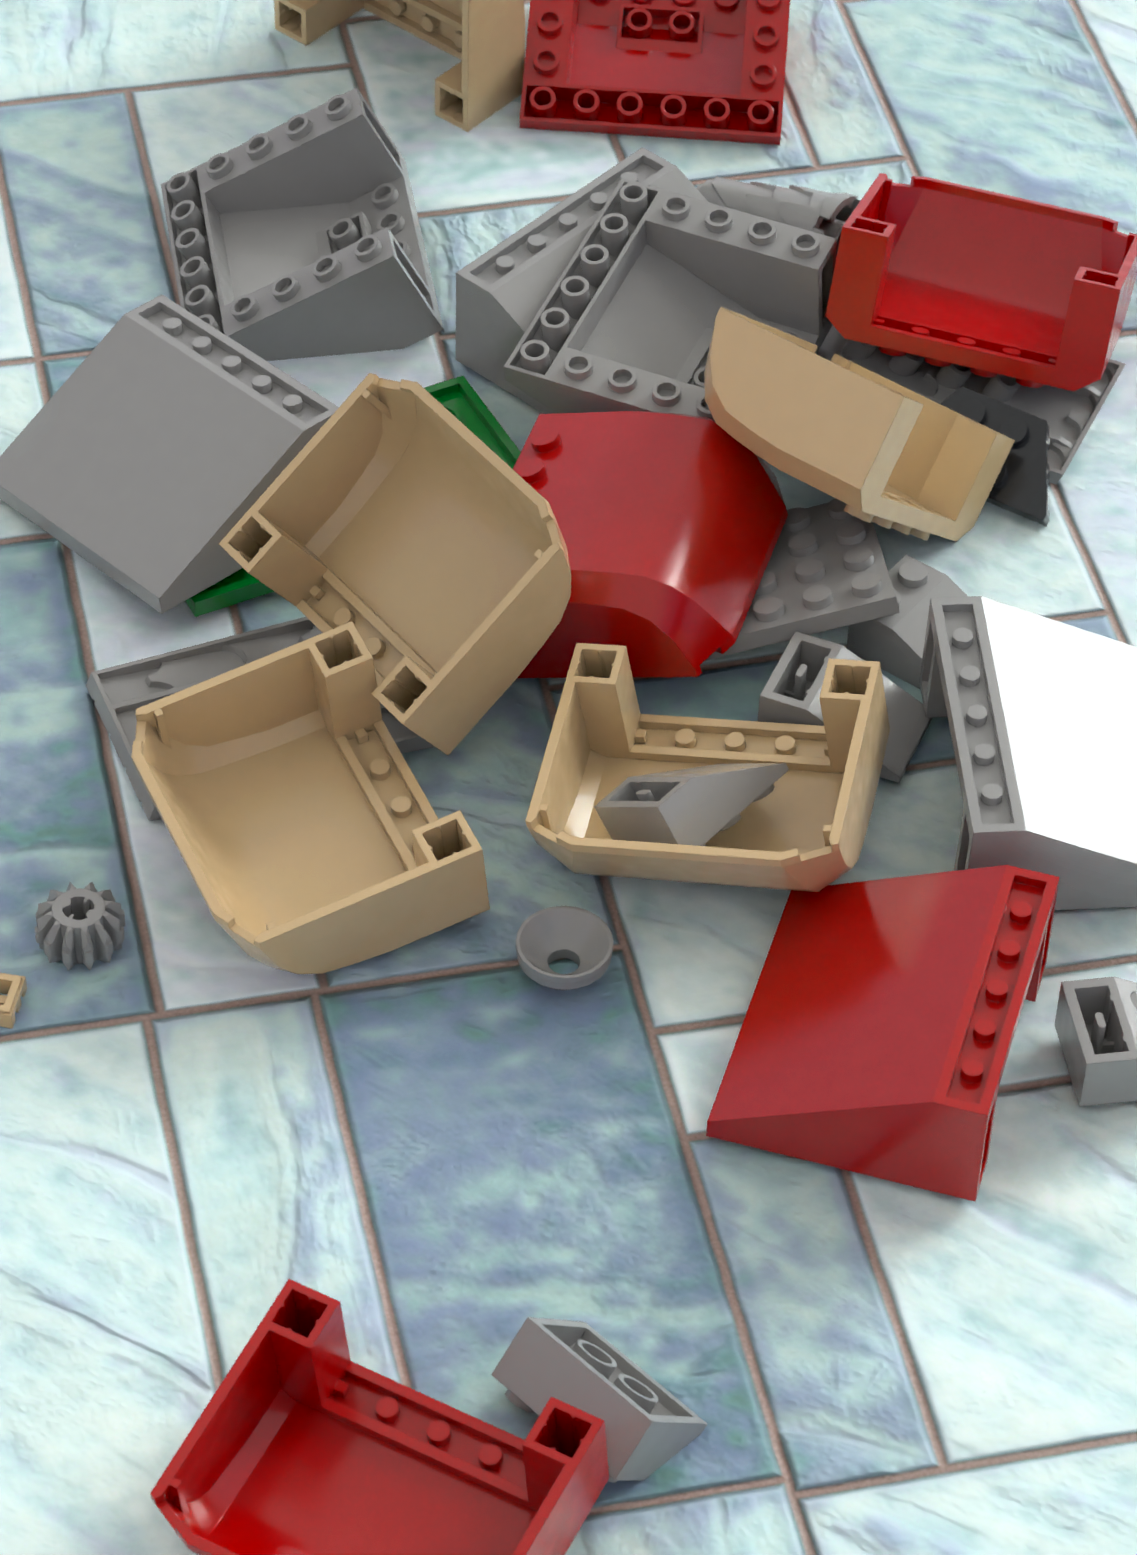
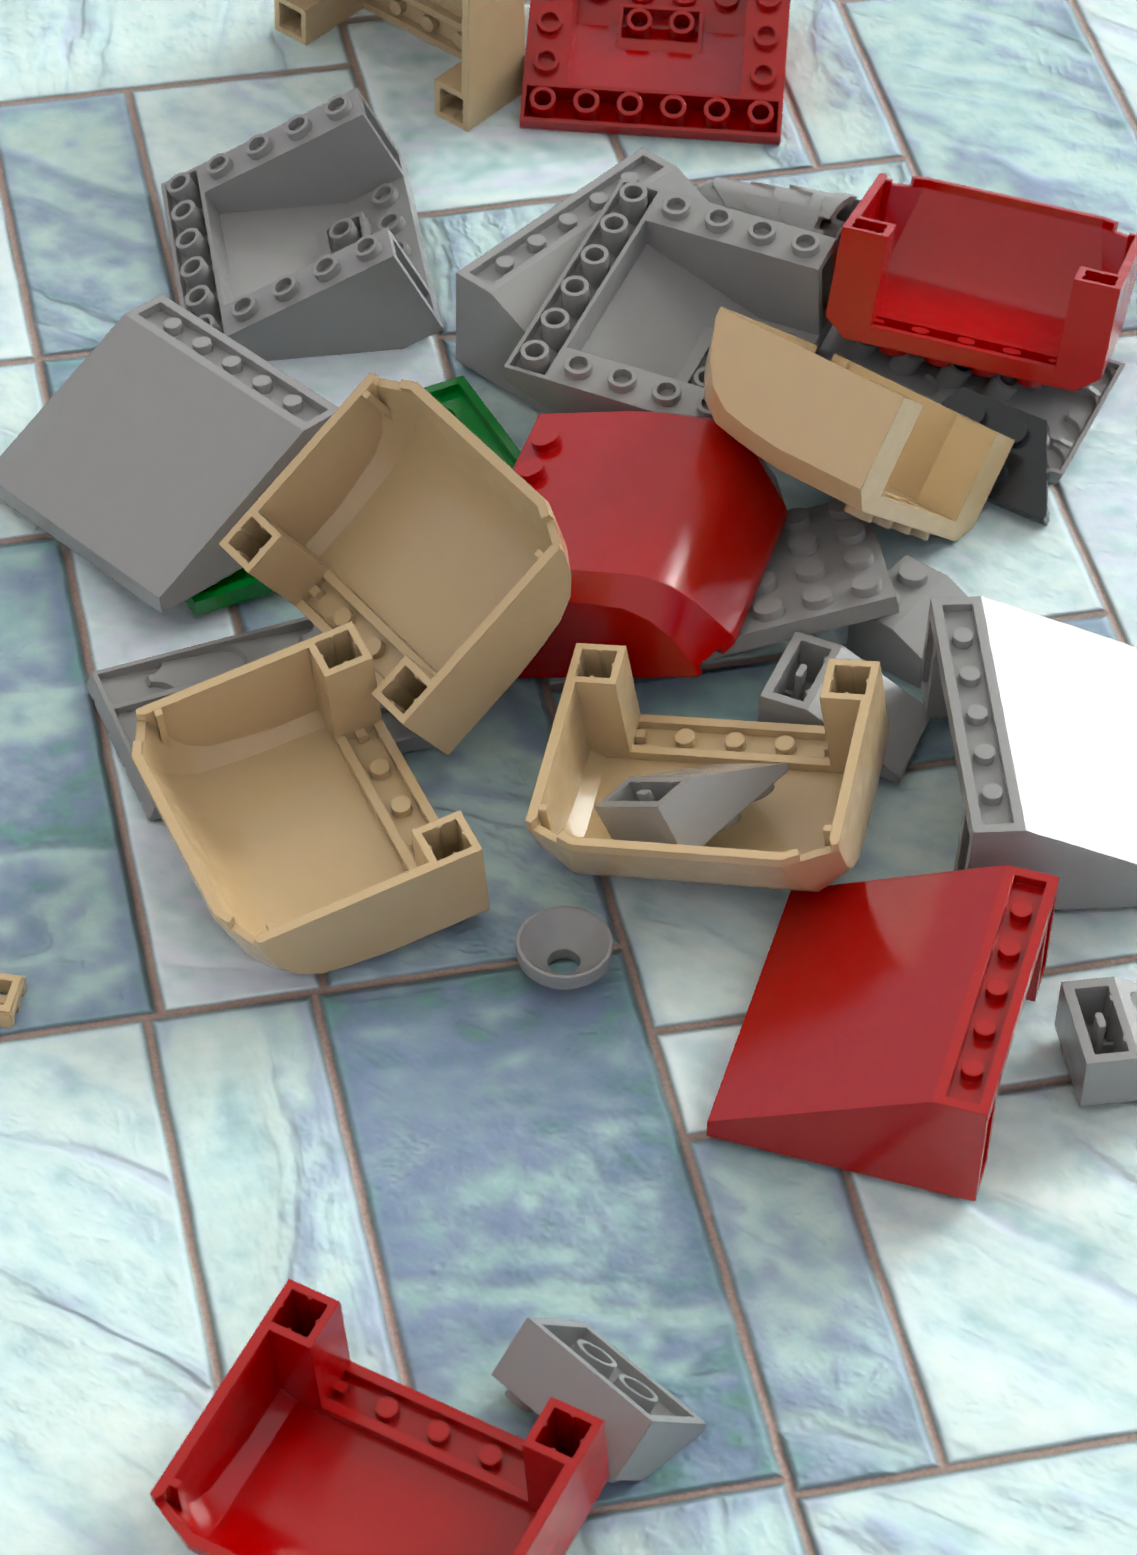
light grey gear [35,882,125,971] -> none

